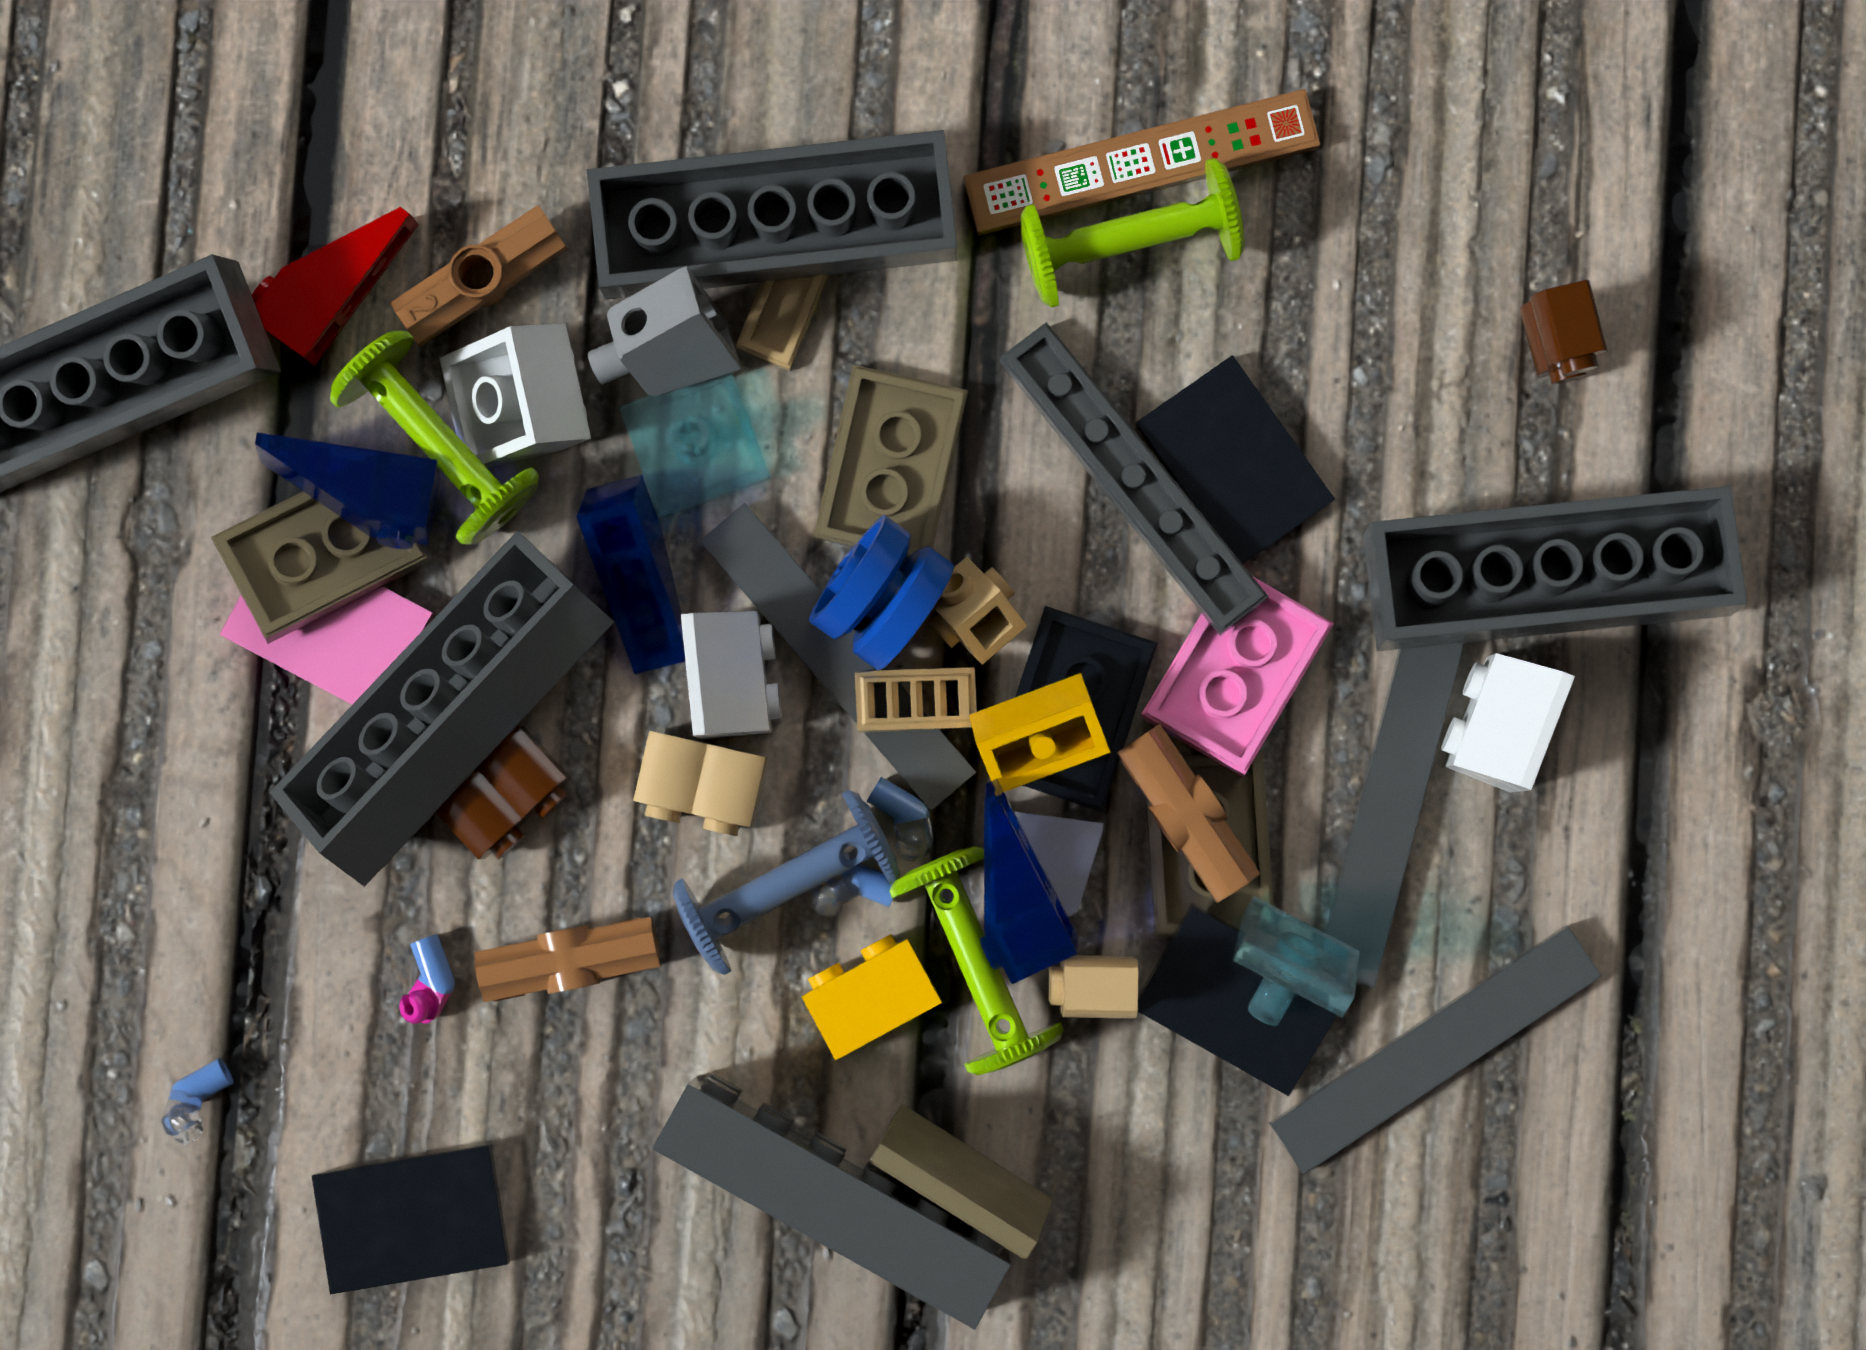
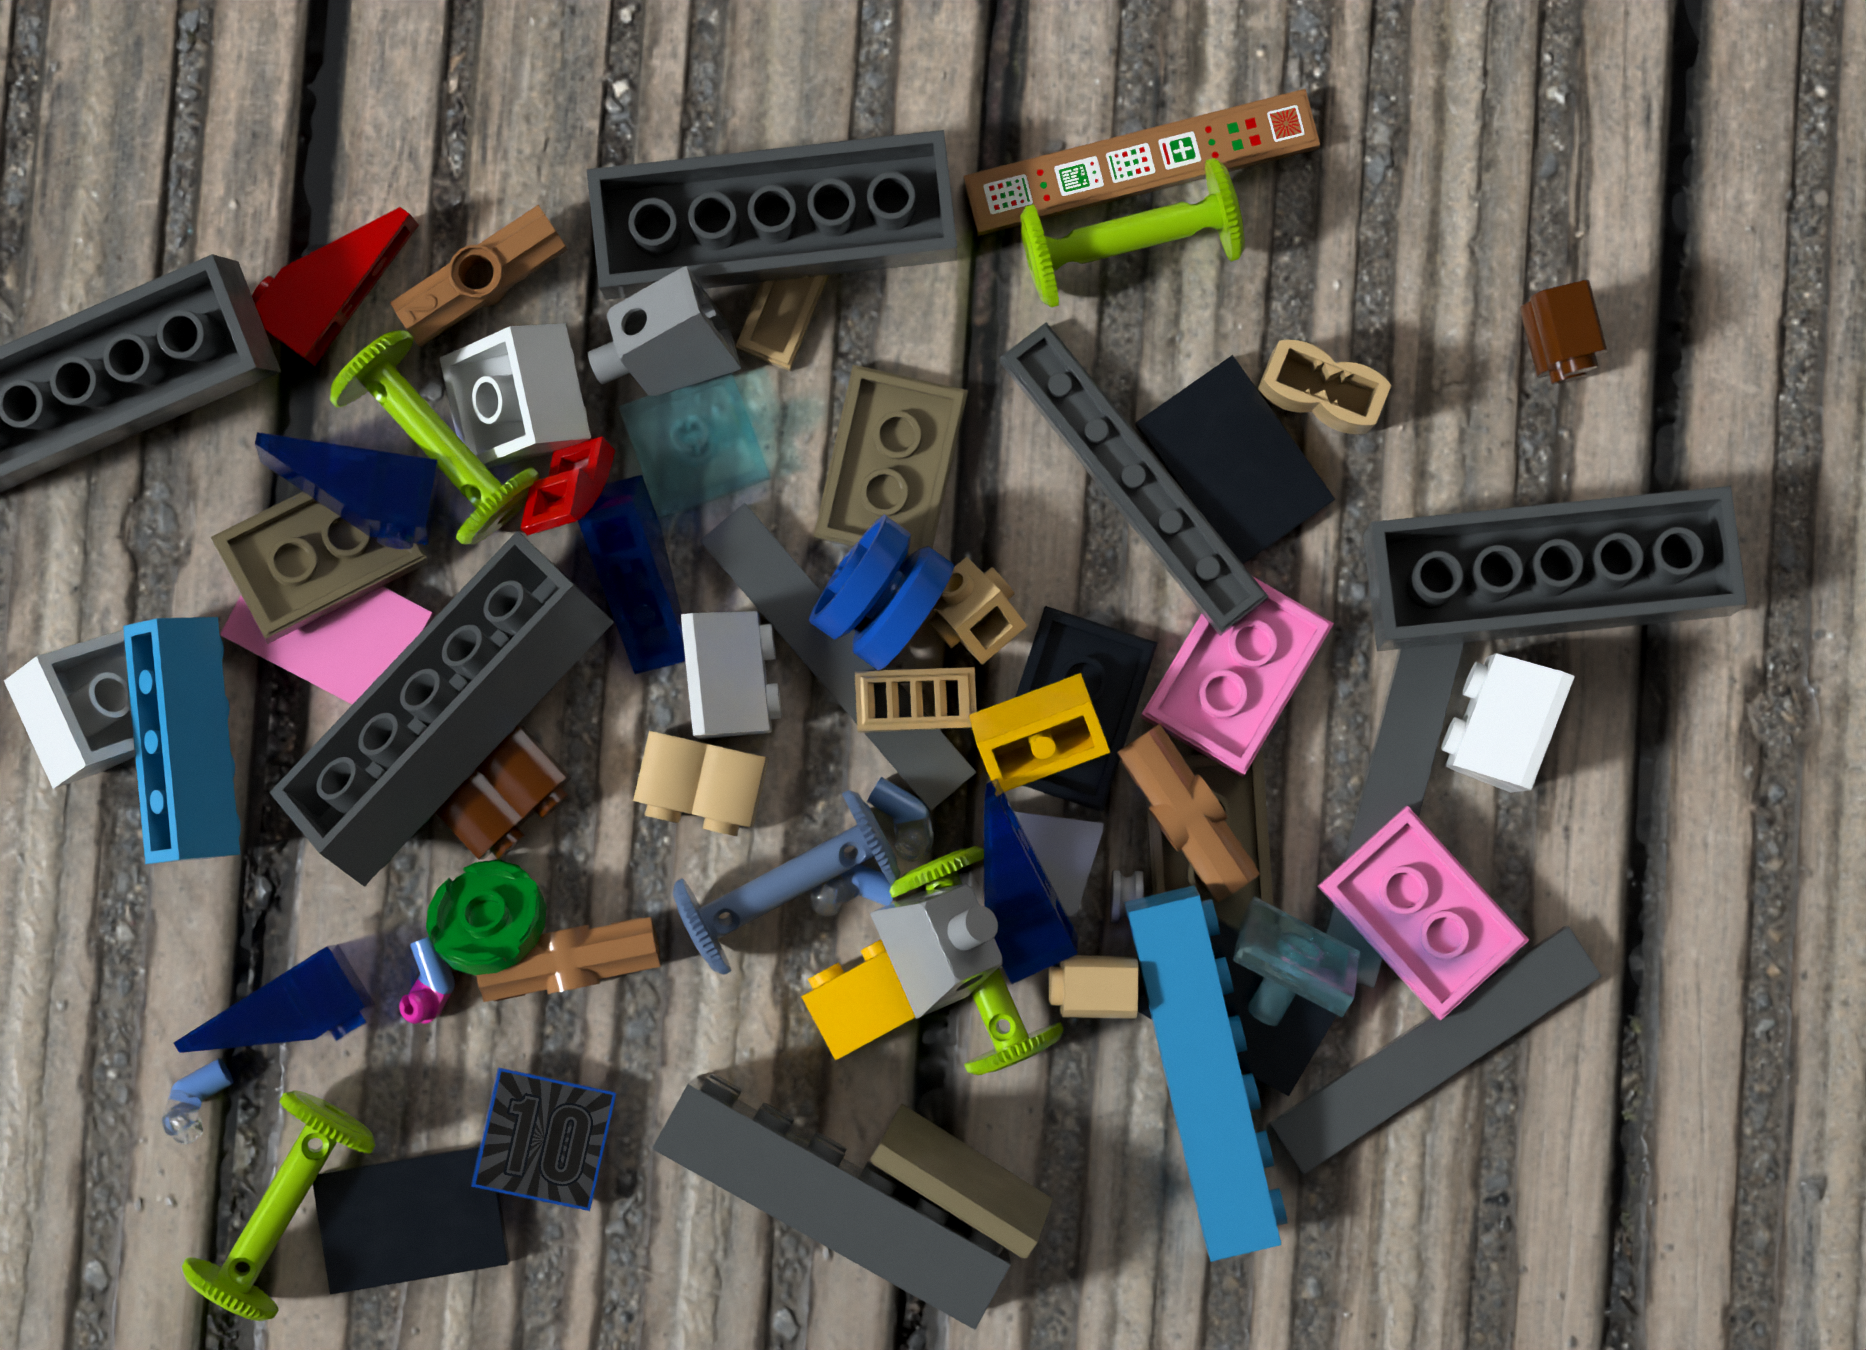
none -> white slope [4,630,135,789]
none -> dark azure brick [123,617,241,864]
none -> clear blue slope [174,944,375,1053]
none -> lime hose [182,1090,375,1321]
none -> green tile [426,860,547,975]
none -> tile [471,1067,616,1211]
none -> red slope [520,436,615,536]
none -> light grey torso [870,884,1002,1019]
none -> light grey bush [1110,870,1143,923]
none -> dark azure brick [1124,885,1288,1262]
none -> tan brick [1257,340,1391,434]
none -> bright pink tile [1318,806,1529,1020]

